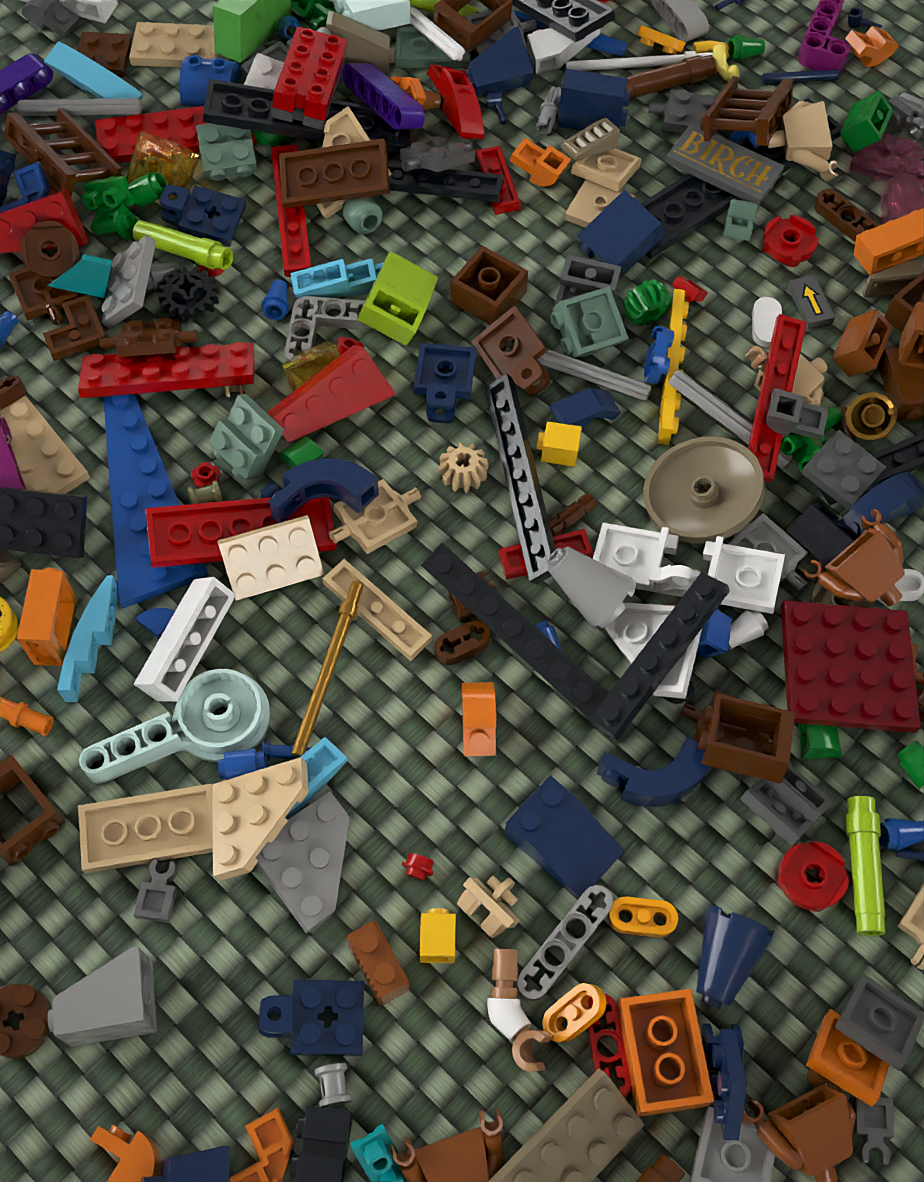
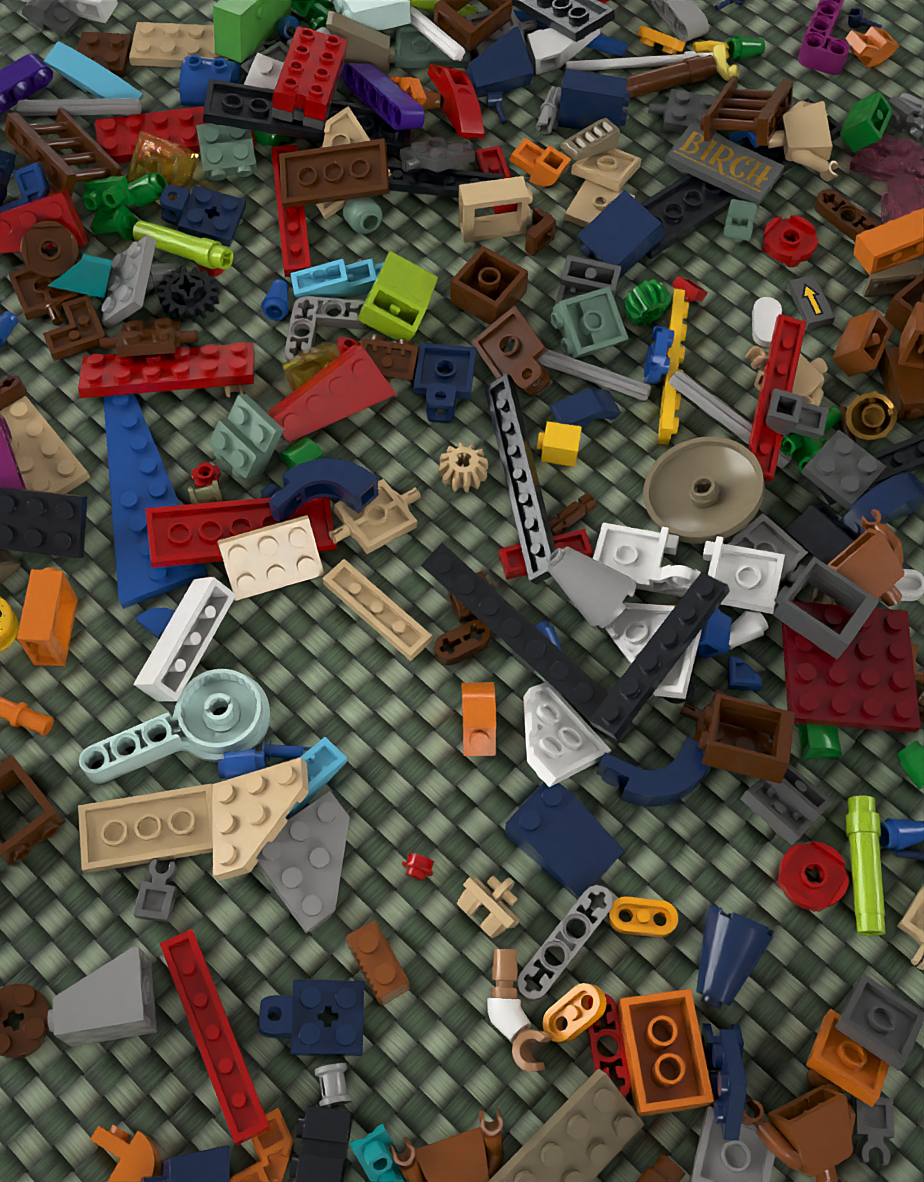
medium azure slope [57,575,118,702] -> none
pearl gold bar [291,581,364,758] -> none
yellow brick [420,908,456,963] -> none
dark blue bar [762,69,839,84] -> none
none -> red plate [160,929,271,1146]
none -> reddish brown bracket [361,335,419,382]
none -> tan window [459,176,533,243]
none -> white plate [523,681,612,787]
none -> reddish brown bracket [525,207,556,256]
none -> blue tile [727,656,762,690]
none -> dark grey window [772,557,880,660]

